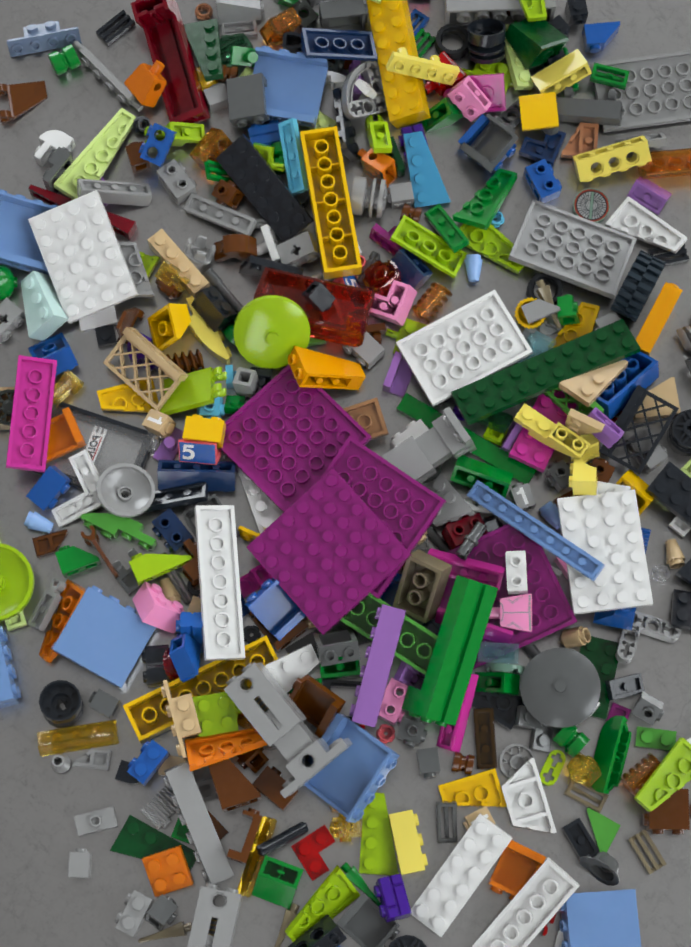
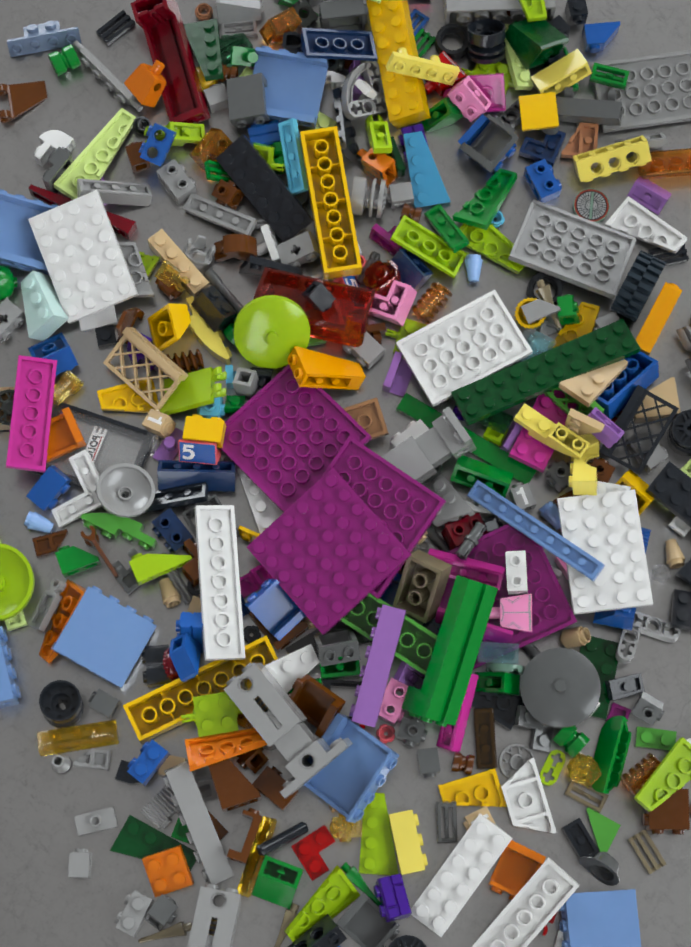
bright pink brick [132,582,185,634] -> none
tan bracket [161,680,202,760] -> none

